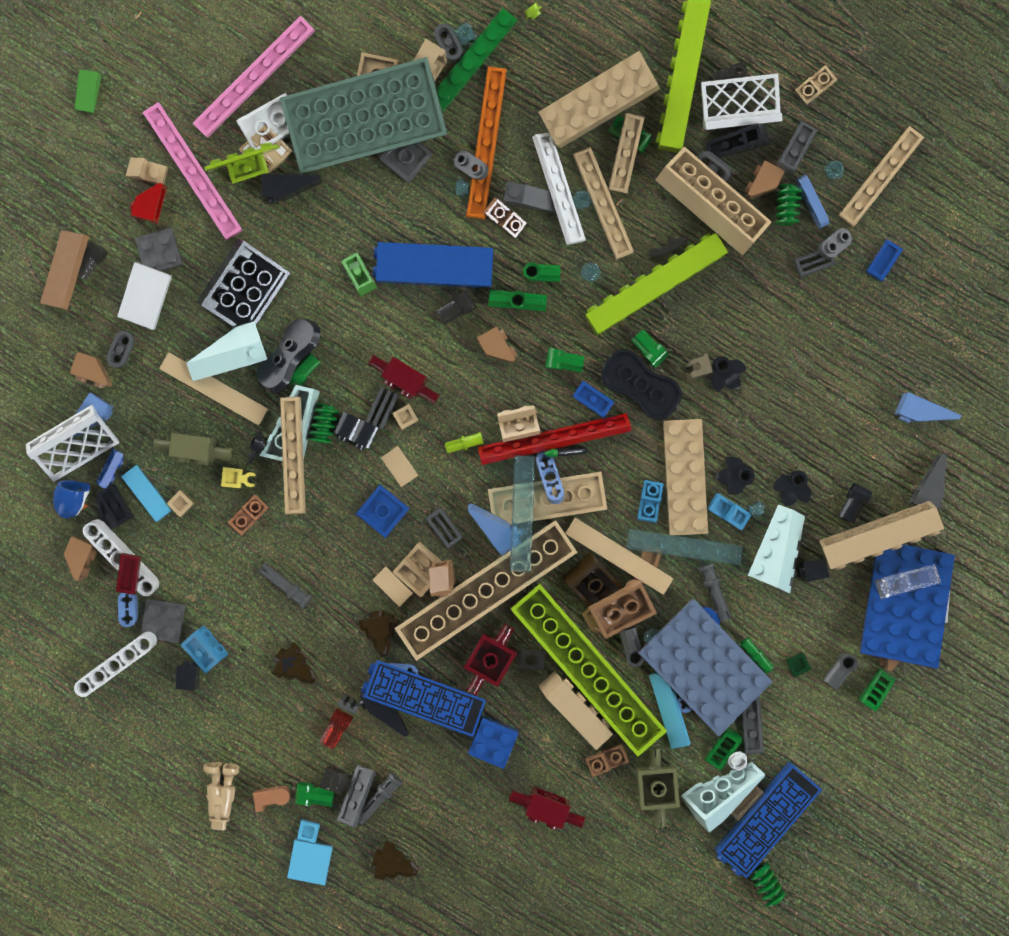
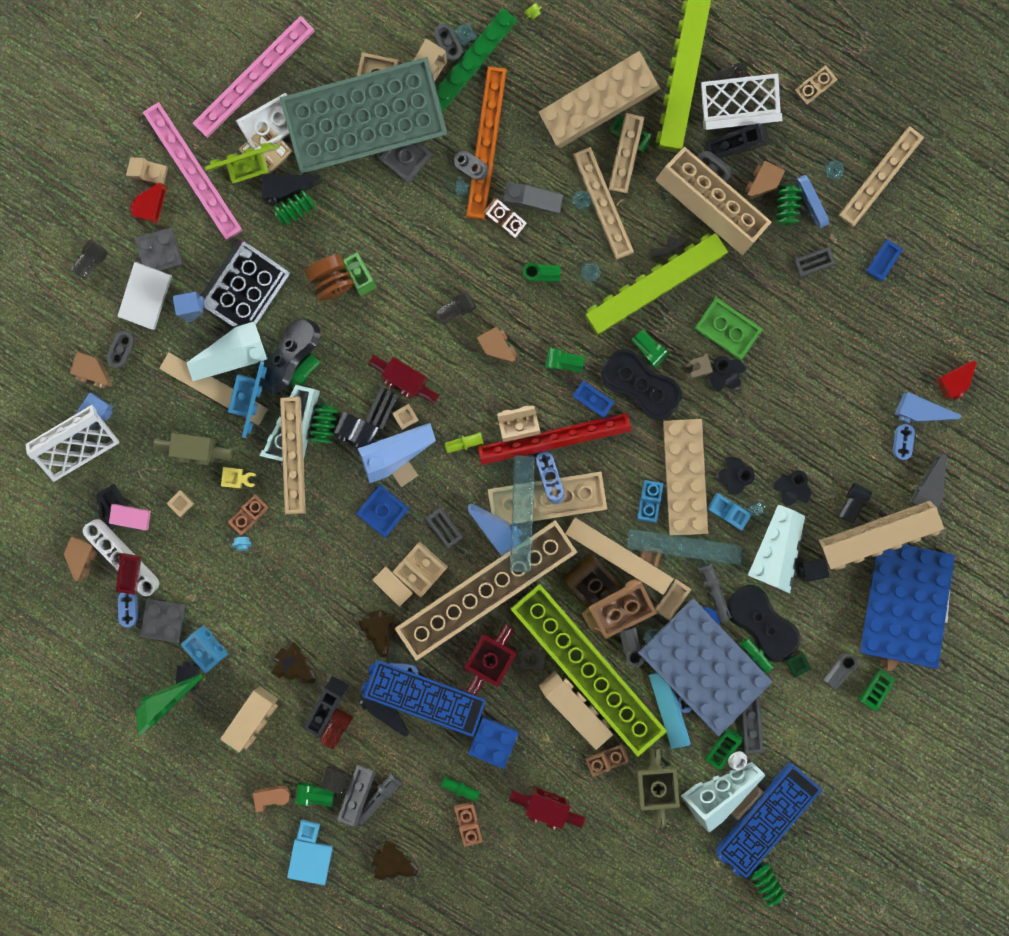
medium nougat tile [40,230,89,310] -> none
blue piece [53,480,90,518] -> none
white beam [74,632,157,697] -> none
bright green slope [75,69,101,113] -> none
plate [96,448,124,489] -> none
medium azure tile [121,465,172,522] -> none
tan piece [203,762,239,830] -> none
black plate [246,432,266,466] -> none
dark grey pin [258,563,313,609] -> none
dark grey tile [338,694,361,714] -> none
blue brick [373,242,493,289] -> none
medium nougat slope [429,560,456,598] -> none
green piece [488,290,547,312] -> none
white tile [532,133,586,245] -> none
black piece [544,447,588,458] -> none
dark grey tile [776,121,817,175] -> none
dark grey plate [818,228,852,259] -> none
clear slope [875,564,941,599] -> none
none -> bright pink tile [109,504,151,530]
none -> green wedge [136,674,203,736]
none -> medium blue slope [173,292,205,322]
none -> tan brick [220,686,278,752]
none -> dark azure bracket [228,361,267,438]
none -> medium azure plate [232,537,252,551]
none -> green piece [273,190,317,228]
none -> black slope [303,676,349,738]
none -> dark orange wheel [304,254,355,302]
none -> light blue wedge [358,423,436,484]
none -> green pin [440,776,480,803]
none -> nougat slope [454,801,483,847]
none -> tan tile [655,579,692,621]
none -> bright green tile [694,297,763,361]
none -> black plate [727,585,801,662]
none -> medium blue beam [893,424,915,460]
none -> red slope [935,360,977,400]

